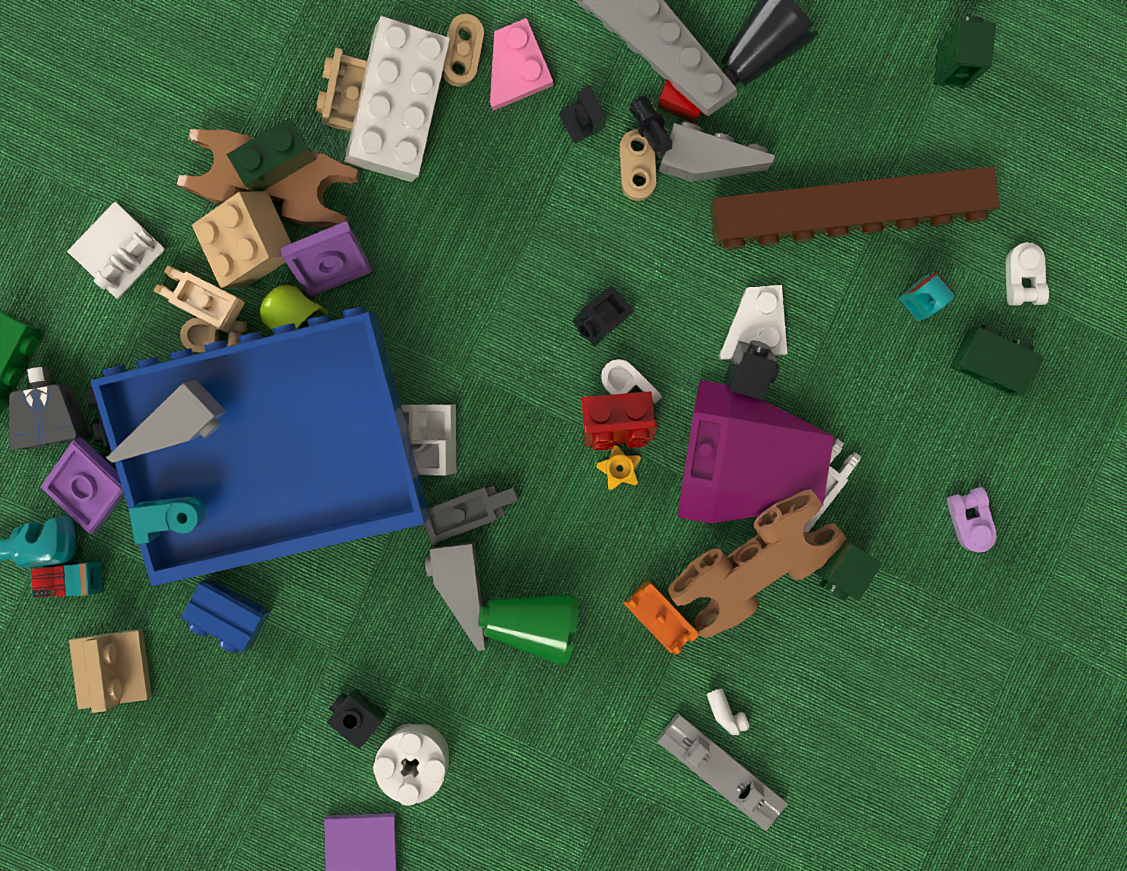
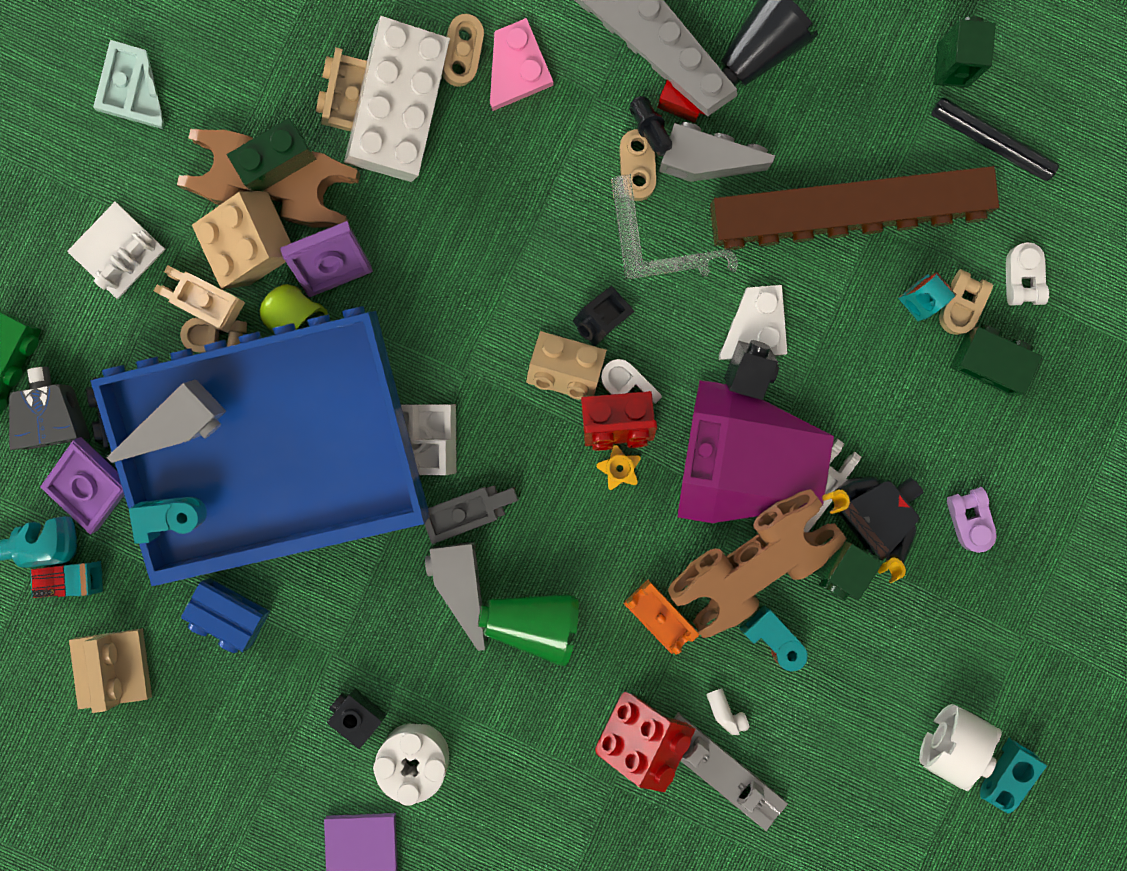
black bracket [559,85,606,143] -> none
none -> light aqua wing [93,40,165,129]
none -> tan bracket [526,331,607,400]
none -> red bracket [595,692,696,792]
none -> clear hinge [611,174,738,279]
none -> teal leg [739,605,808,672]
none -> torso [822,476,924,583]
none -> white brick [919,704,1002,791]
none -> black axle [931,98,1059,181]
none -> tan plate [939,269,993,335]
none -> teal leg [980,738,1047,814]

